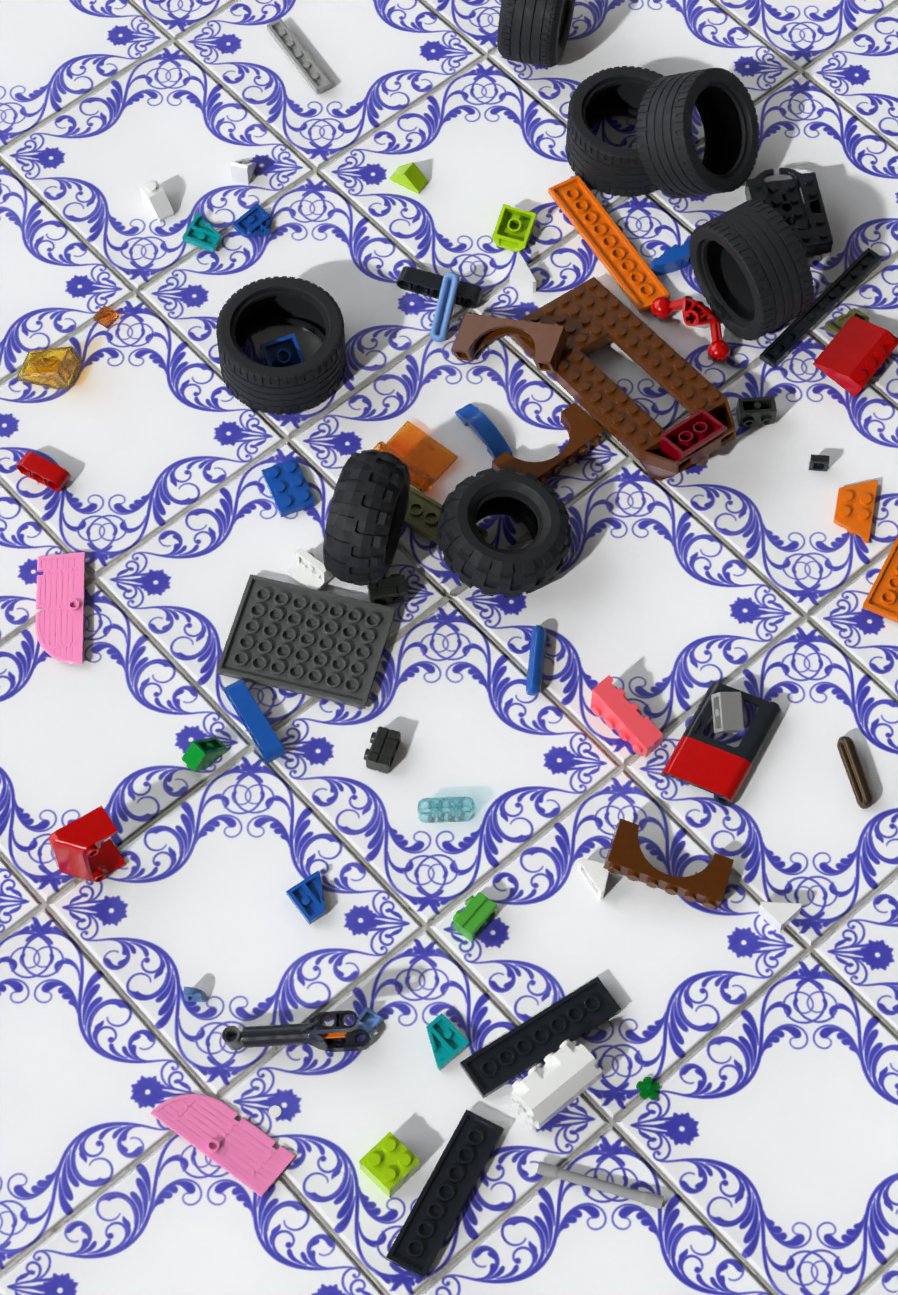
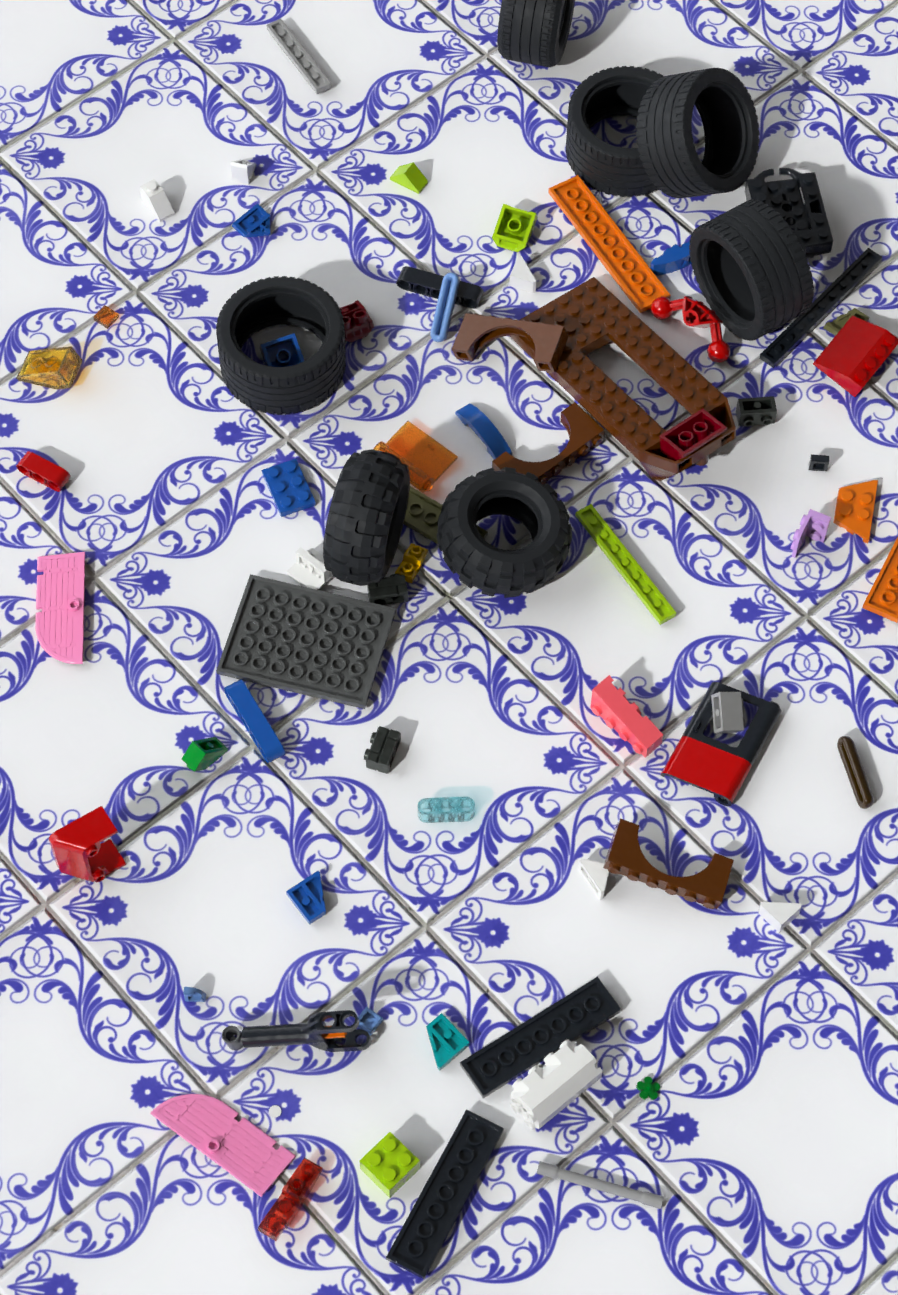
teal wing [182,213,222,253] -> none
bright green brick [453,892,498,942] -> none
blue piece [526,625,547,696] -> none
none -> clear red slope [258,1158,323,1241]
none -> dark red slope [340,300,374,342]
none -> yellow slope [395,543,428,584]
none -> lime plate [575,504,676,625]
none -> lavender bracket [790,509,831,558]

